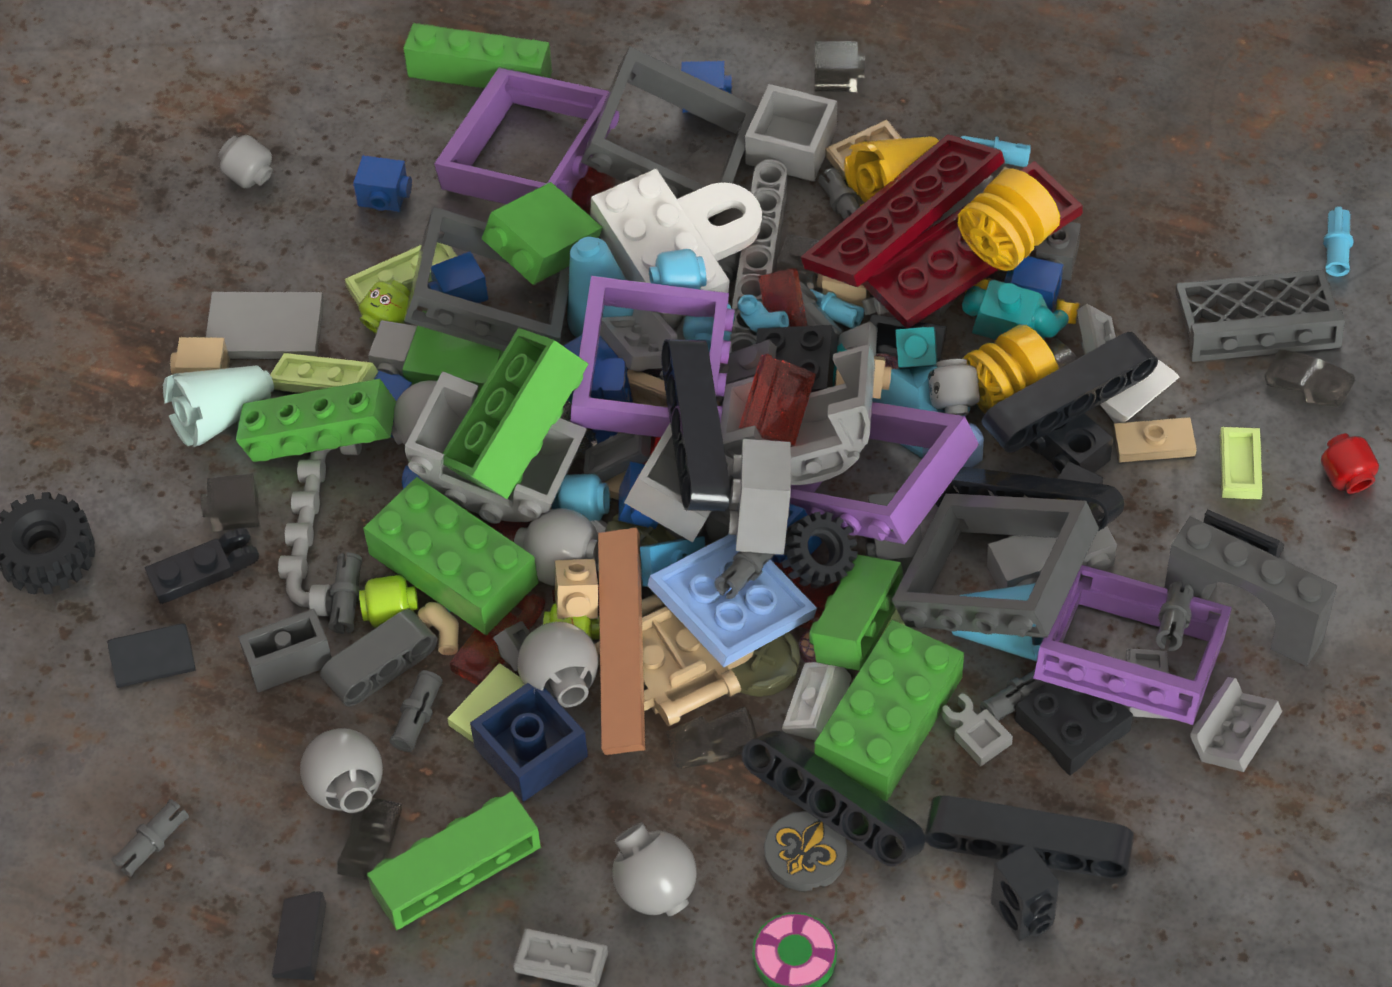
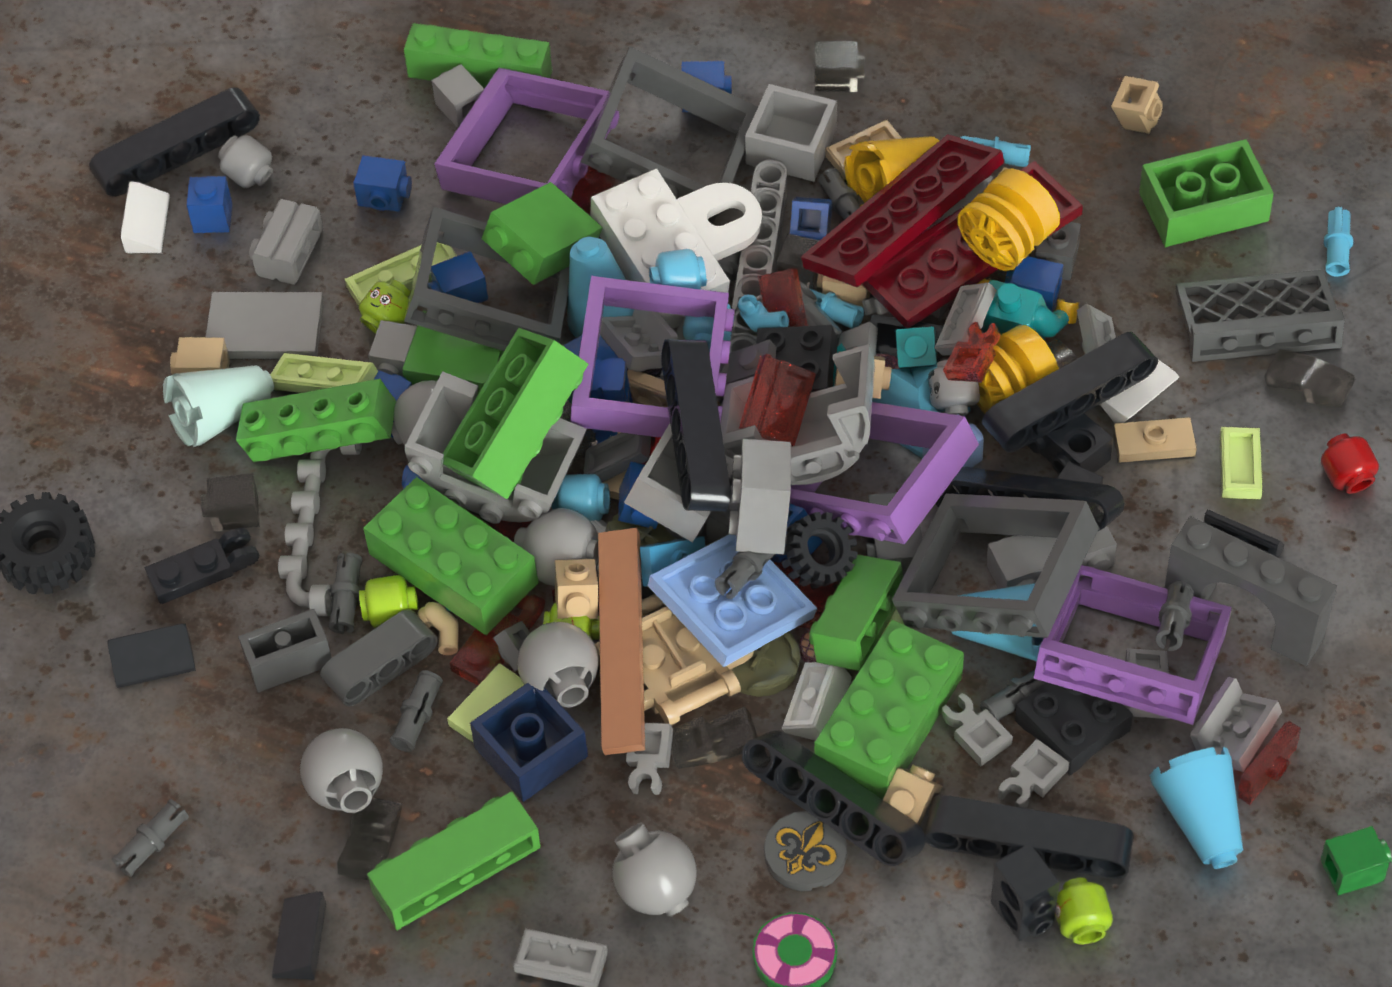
none -> black beam [89,88,260,197]
none -> white slope [121,182,170,253]
none -> blue brick [186,176,233,233]
none -> light grey brick [249,199,323,285]
none -> light grey brick [431,64,484,128]
none -> light grey plate [626,723,673,795]
none -> blue brick [790,197,833,245]
none -> tan bracket [883,764,942,826]
none -> light grey plate [935,283,997,356]
none -> clear red plate [943,322,1000,383]
none -> light grey plate [998,739,1069,808]
none -> lime head [1055,877,1113,944]
none -> tan brick [1111,76,1162,134]
none -> bright green brick [1139,139,1274,247]
none -> medium azure cone [1149,747,1243,869]
none -> clear red plate [1238,721,1301,805]
none -> green brick [1320,826,1392,896]

